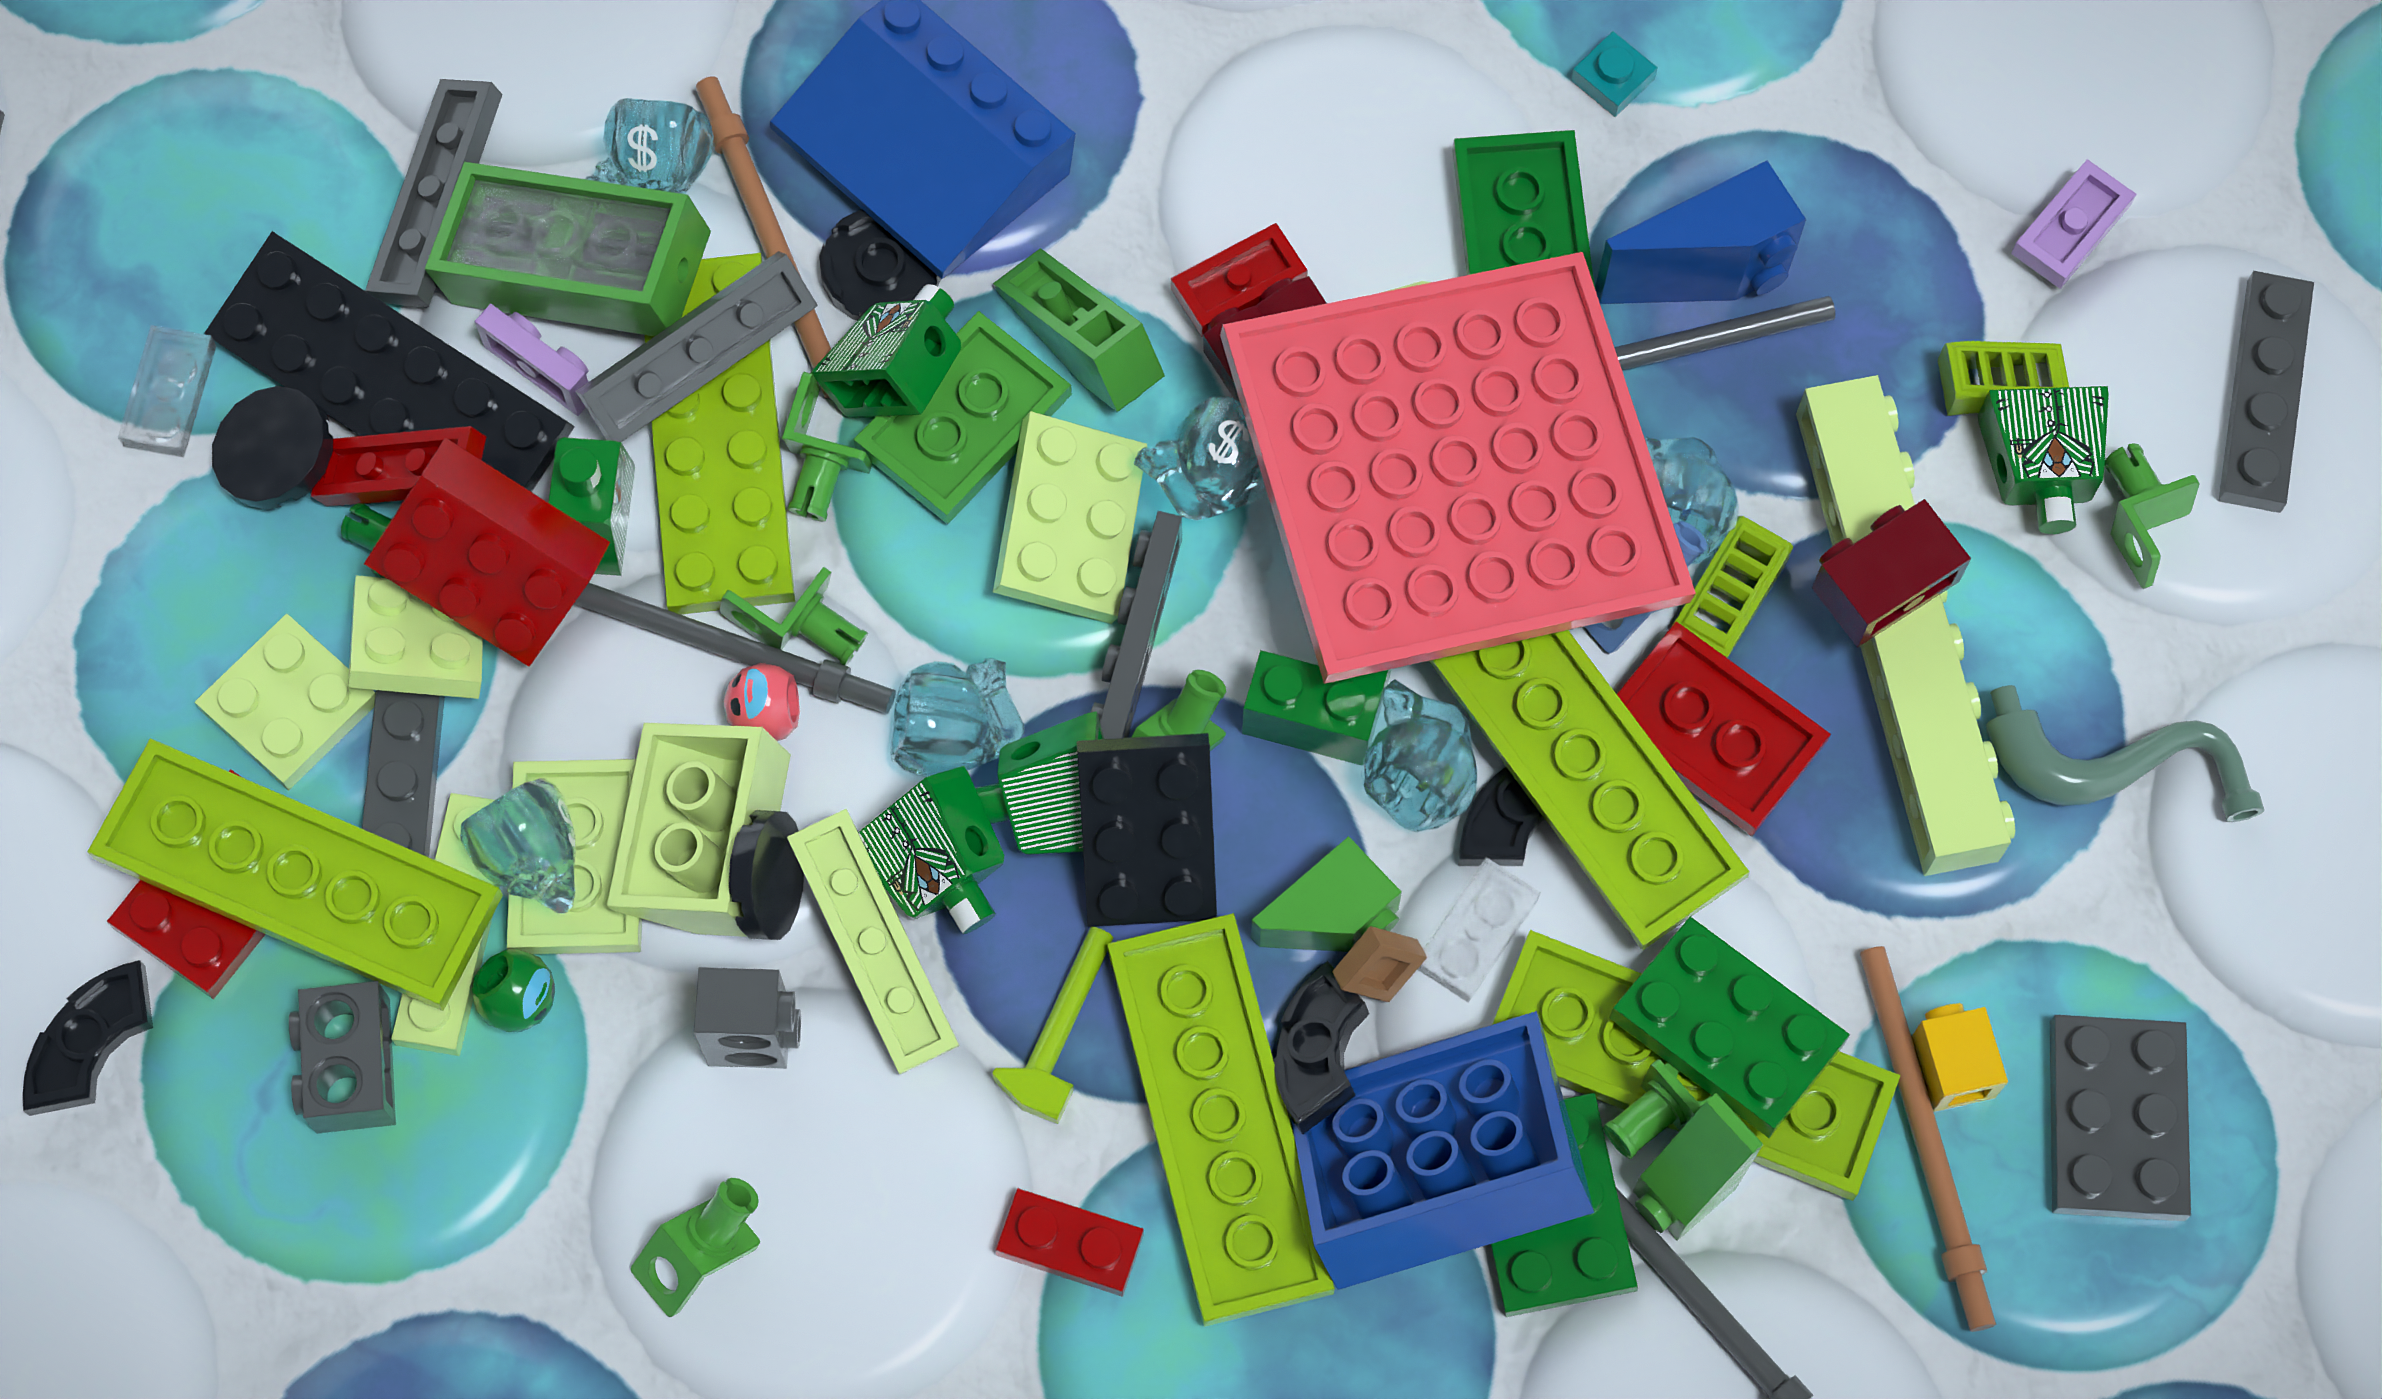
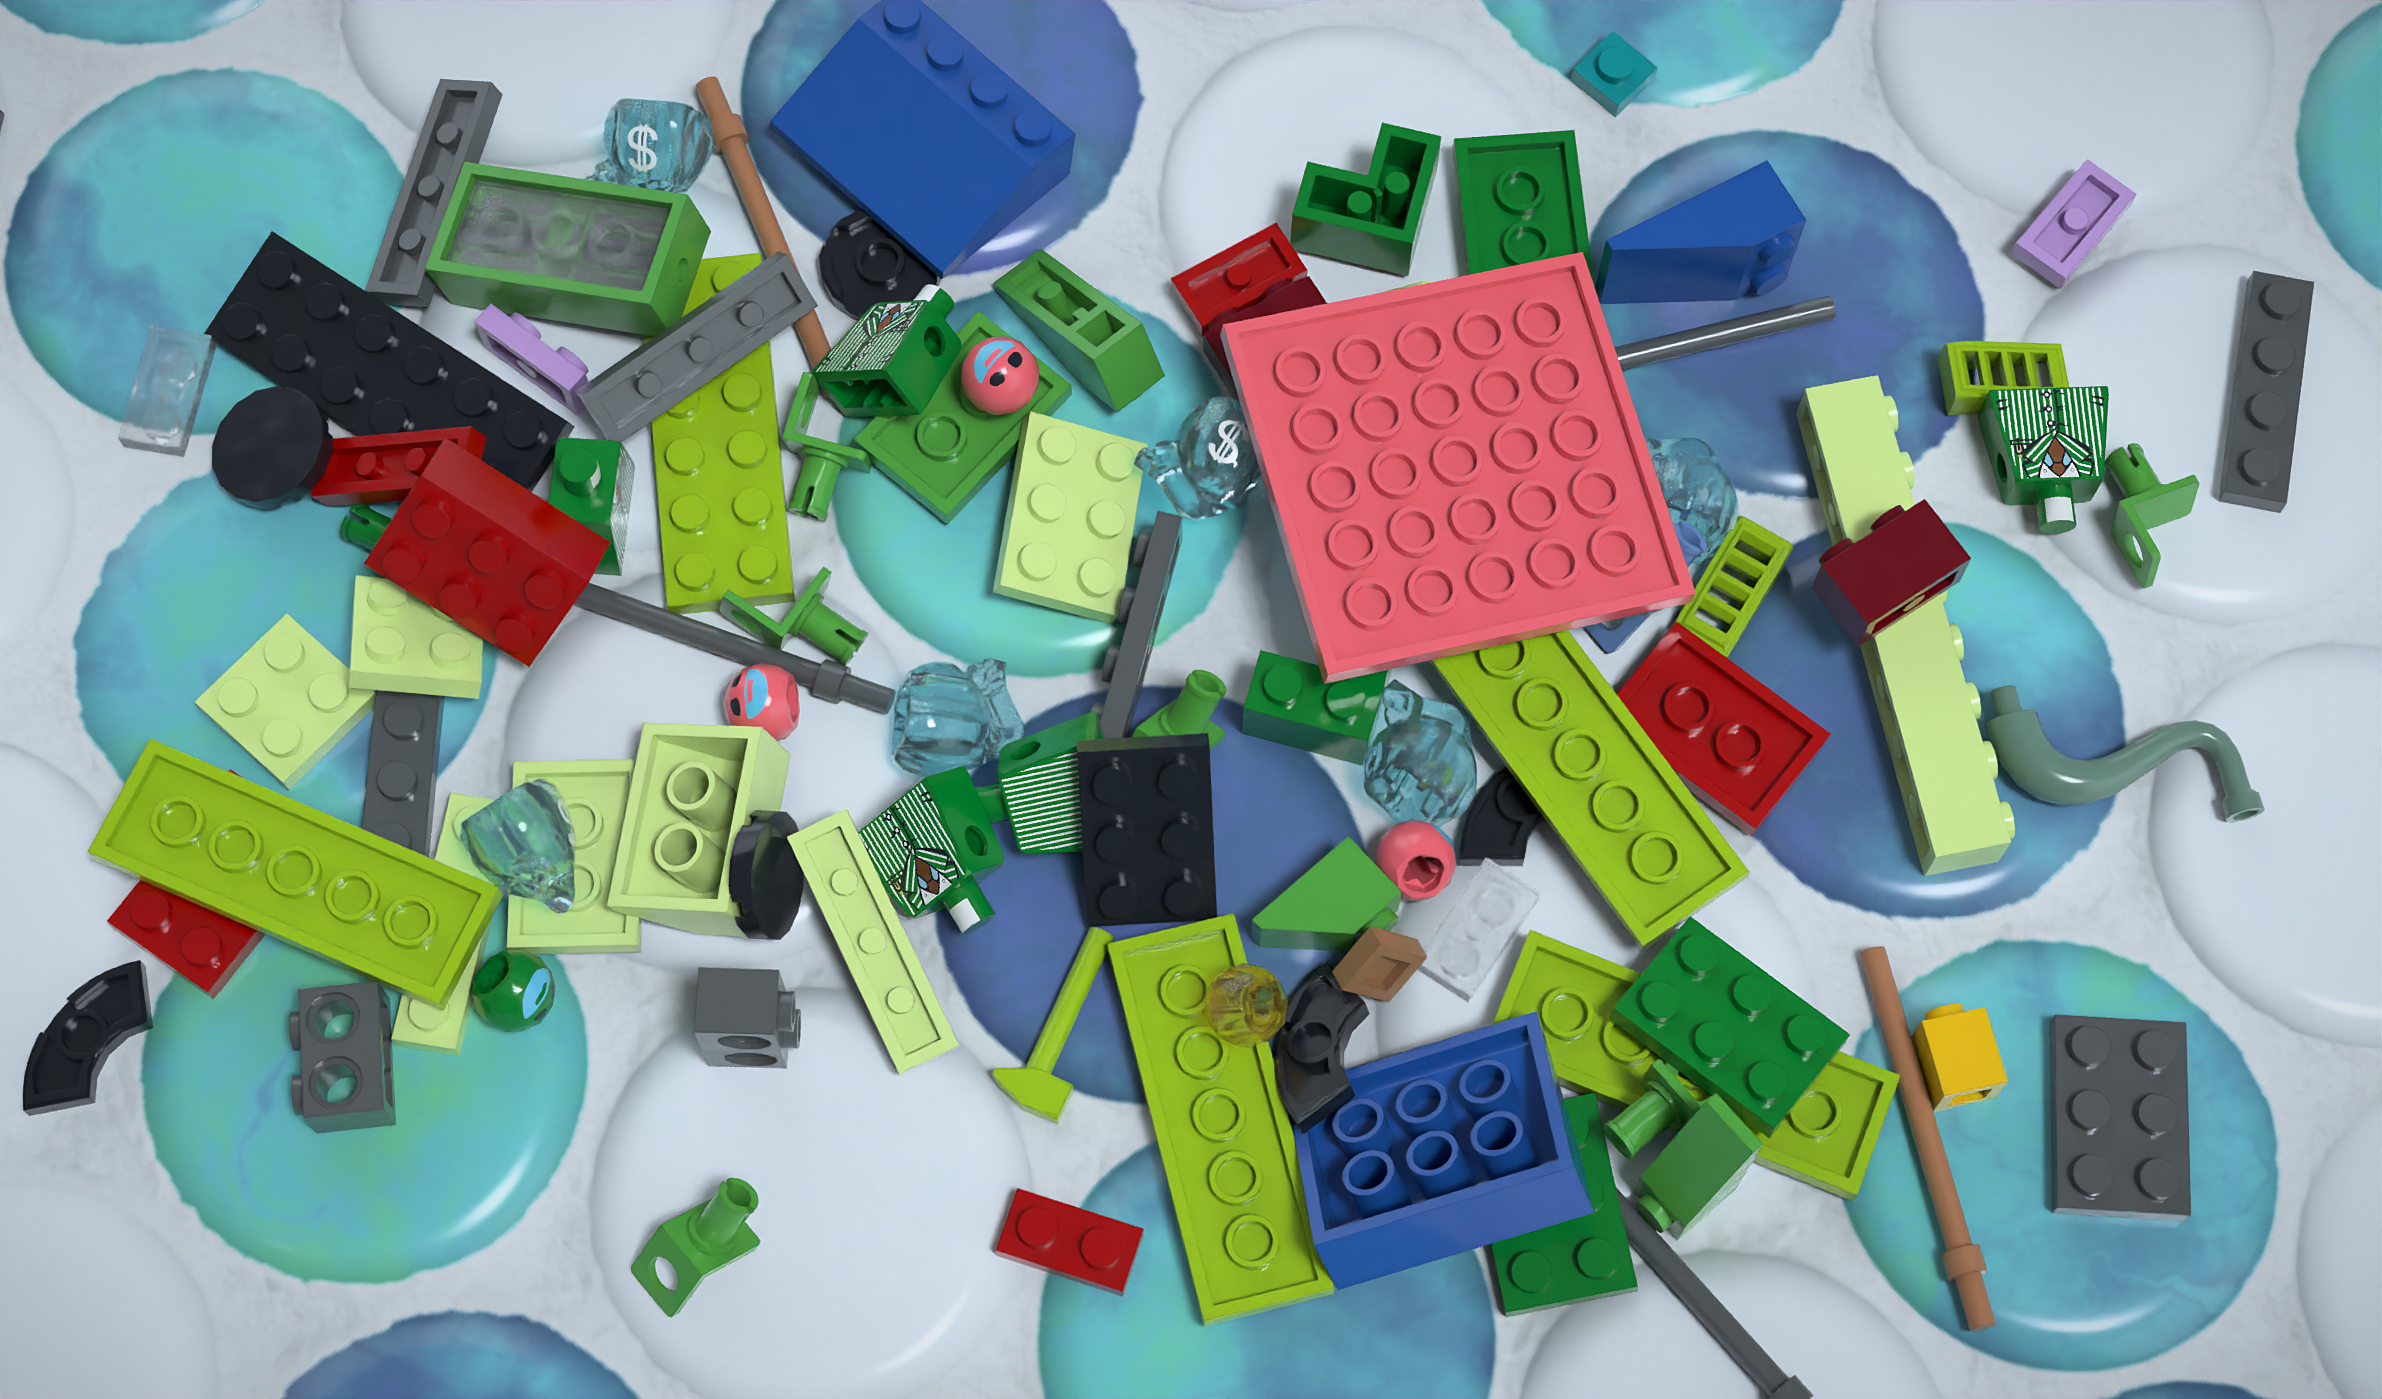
none -> coral piece [961,336,1039,415]
none -> clear yellow piece [1205,963,1288,1048]
none -> green brick [1290,122,1442,276]
none -> coral piece [1375,819,1456,902]

